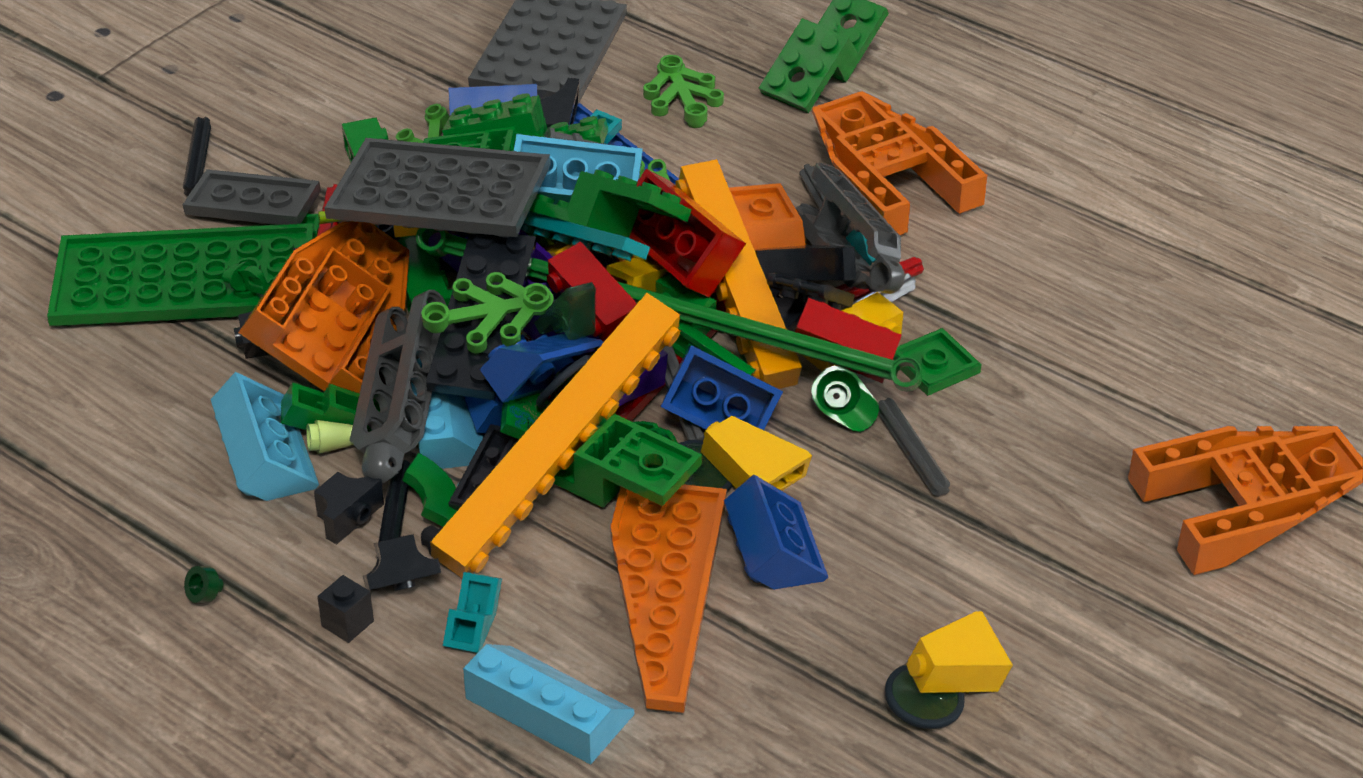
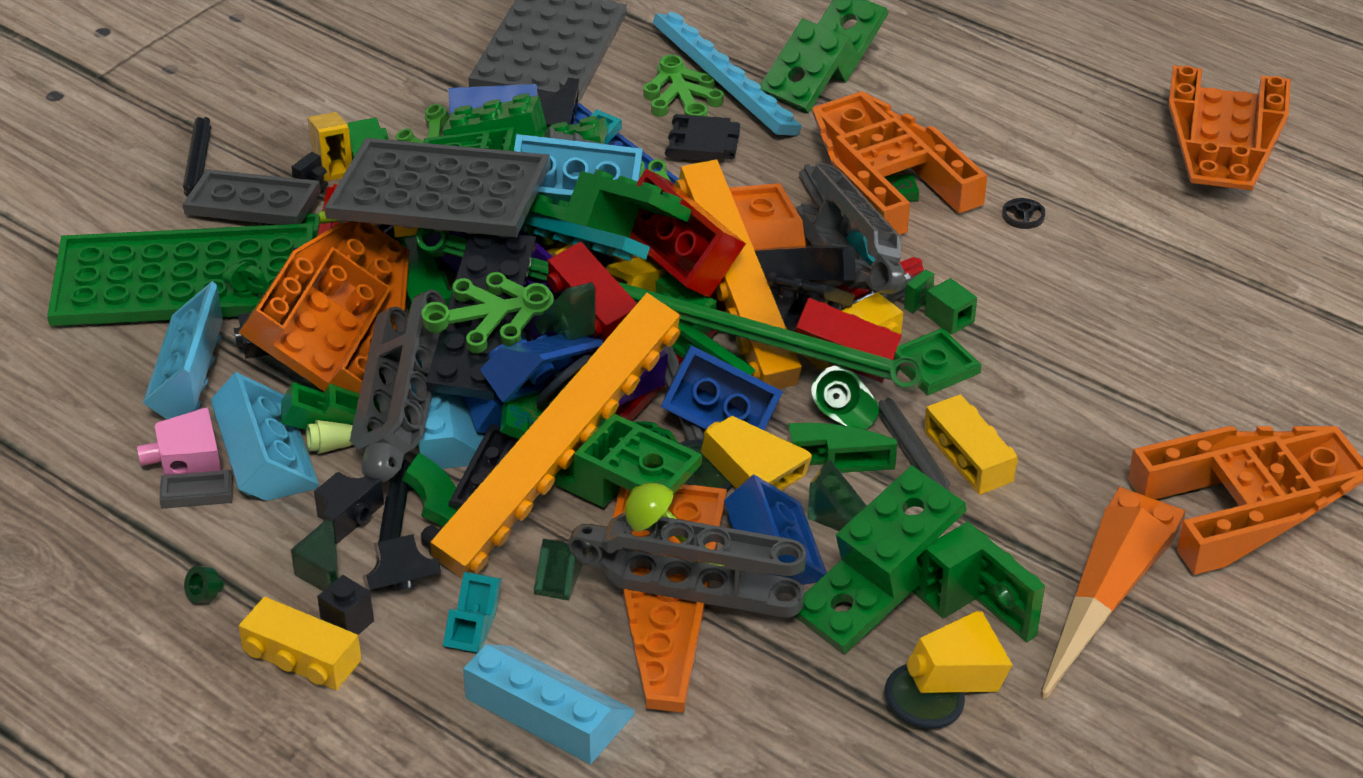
none -> bright pink torso [137,407,221,475]
none -> medium azure slope [143,281,223,419]
none -> dark grey tile [159,470,233,509]
none -> yellow brick [238,596,362,691]
none -> black tile [291,152,328,190]
none -> clear green slope [291,519,338,591]
none -> yellow slope [307,112,352,181]
none -> clear green slope [534,539,588,601]
none -> dark grey piece [568,512,806,617]
none -> lime piece [625,483,724,566]
none -> medium azure plate [652,12,802,136]
none -> black plate [665,114,740,163]
none -> green slope [787,422,897,474]
none -> green bracket [794,465,967,655]
none -> clear green slope [808,460,867,531]
none -> green tile [884,174,919,202]
none -> green tile [904,269,935,313]
none -> green bracket [912,521,1045,643]
none -> yellow brick [924,394,1018,495]
none -> green brick [925,278,978,335]
none -> black piece [1002,198,1046,229]
none -> orange plate [1041,487,1186,699]
none -> orange wedge [1168,65,1291,190]

